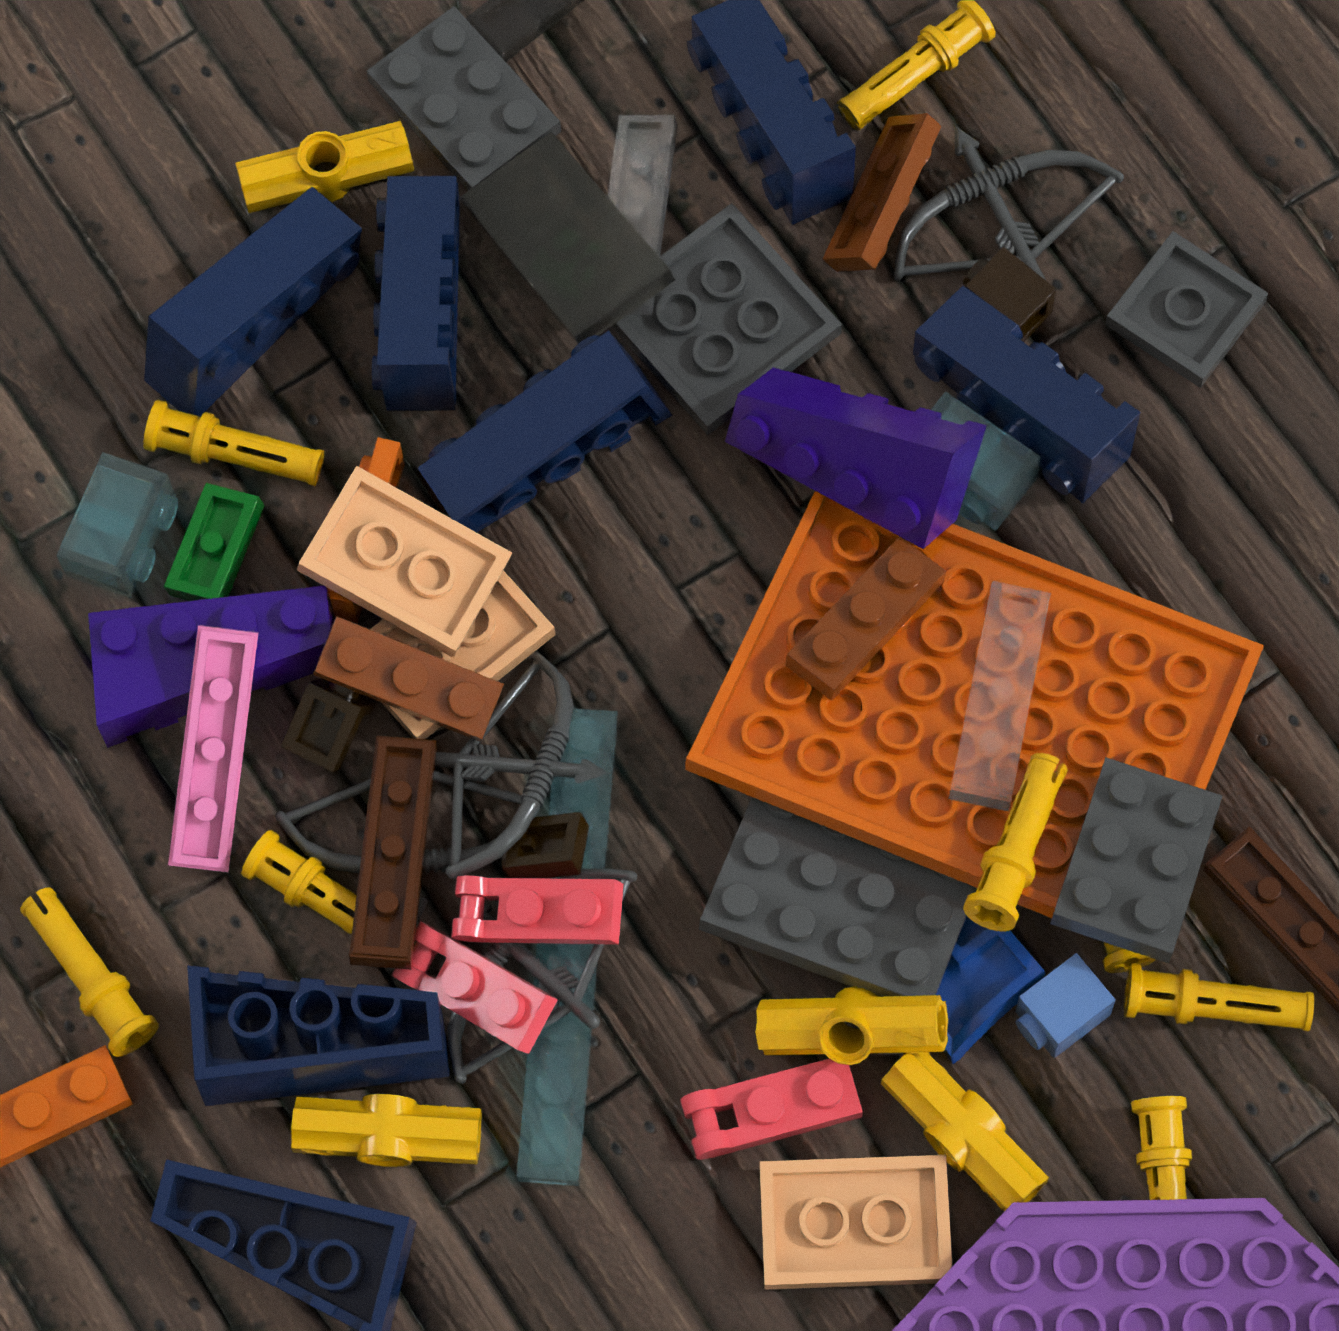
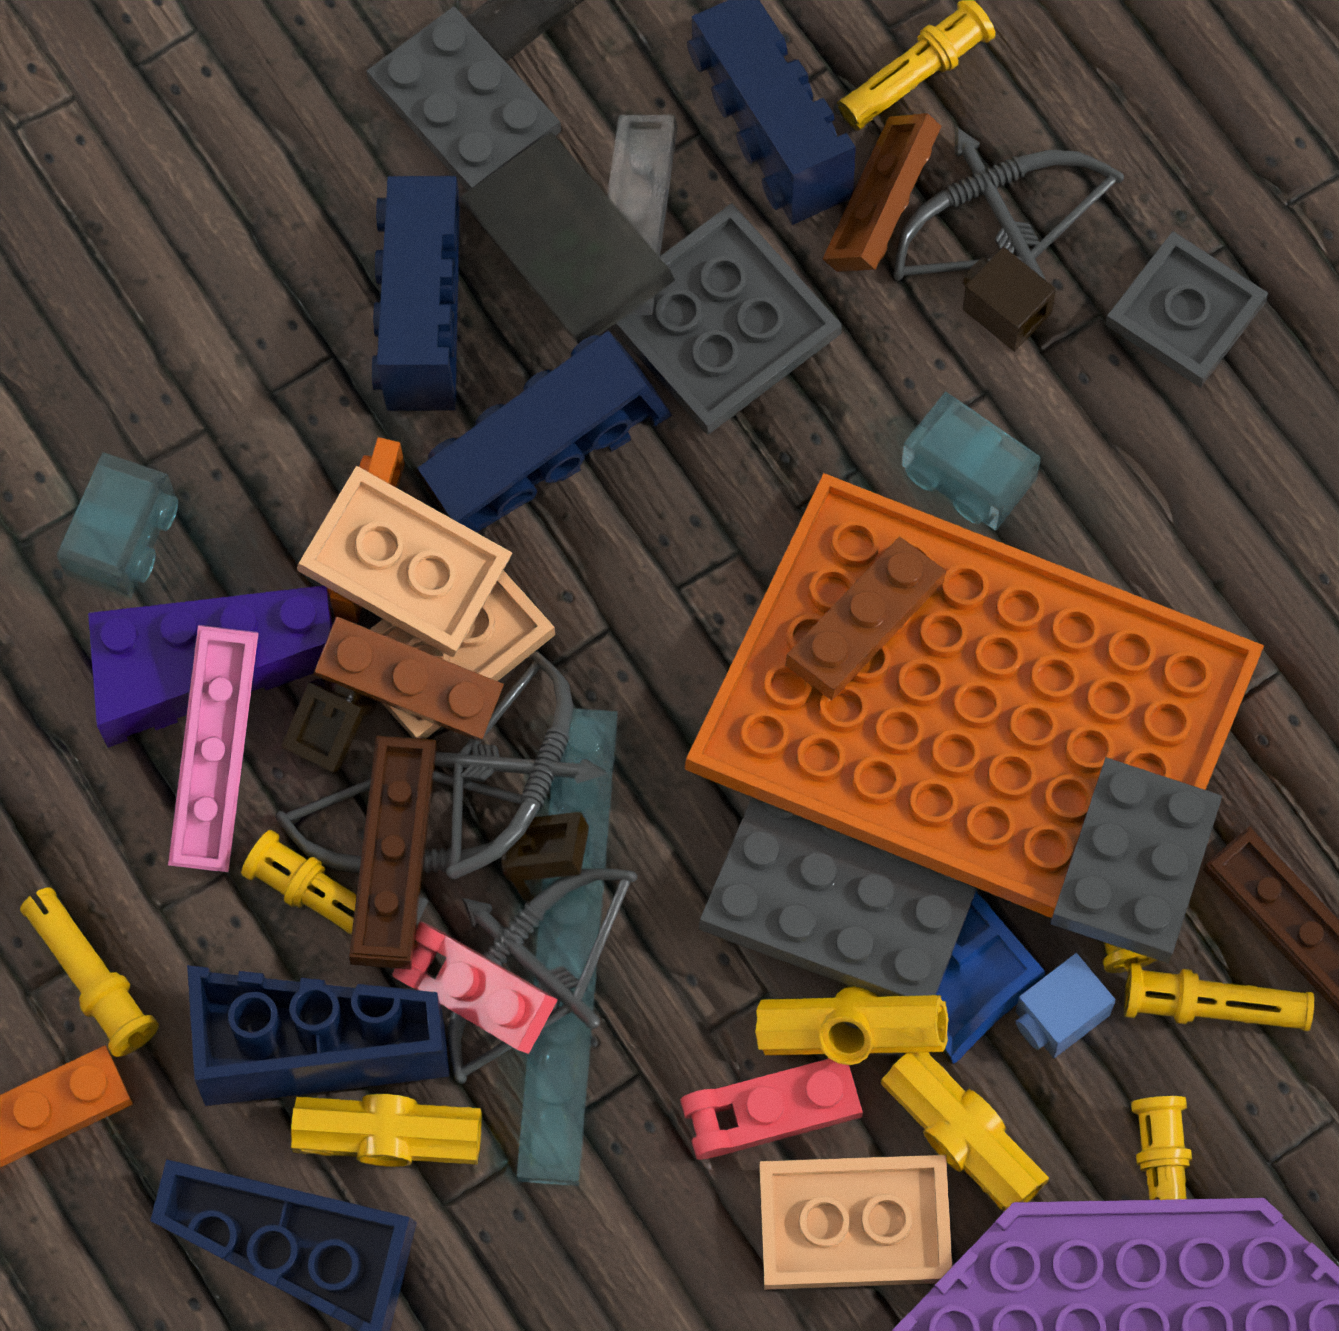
yellow pin [143,400,324,486] -> none
dark blue wedge [144,187,362,416] -> none
green plate [164,483,265,601] -> none
yellow piece [235,121,414,213] -> none
coral plate [451,875,624,945] -> none
dark purple wedge [725,367,987,549] -> none
dark blue wedge [913,286,1141,503] -> none
clear tile [948,581,1051,811] -> none
yellow pin [963,753,1068,932] -> none

